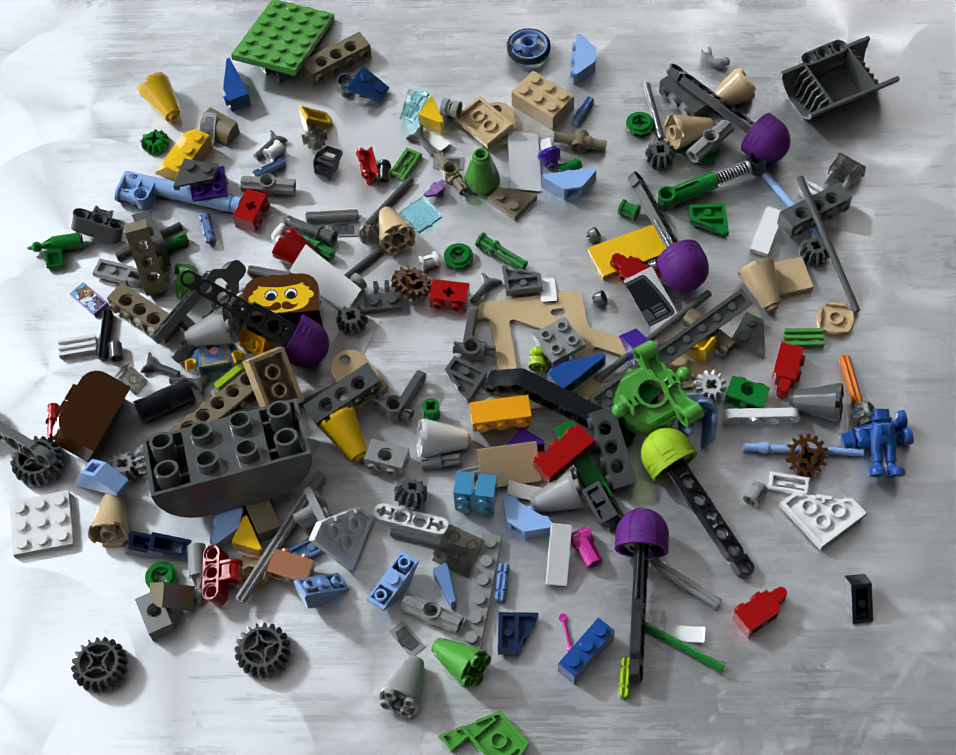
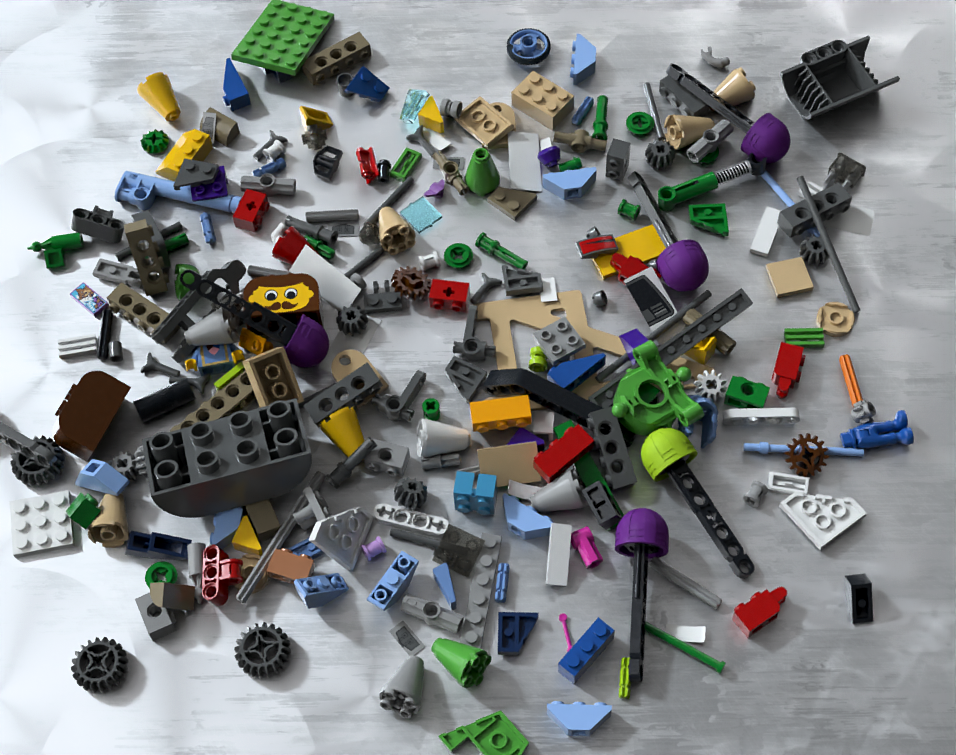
red axle [45,402,60,440] -> none
clear smoke bracket [114,364,148,395] -> none
dark grey wing [732,312,765,359] -> none
tan cone [738,257,781,312] -> none
dark grey cone [789,383,844,422] -> none
blue piece [868,409,906,478] -> none
none -> green brick [66,493,101,529]
none -> dark grey pin [325,437,378,489]
none -> lavender bush [361,536,387,562]
none -> white panel [533,411,554,441]
none -> light blue slope [547,701,612,737]
none -> slope [575,234,618,259]
none -> green pin [592,95,608,140]
none -> dark grey brick [606,138,631,181]

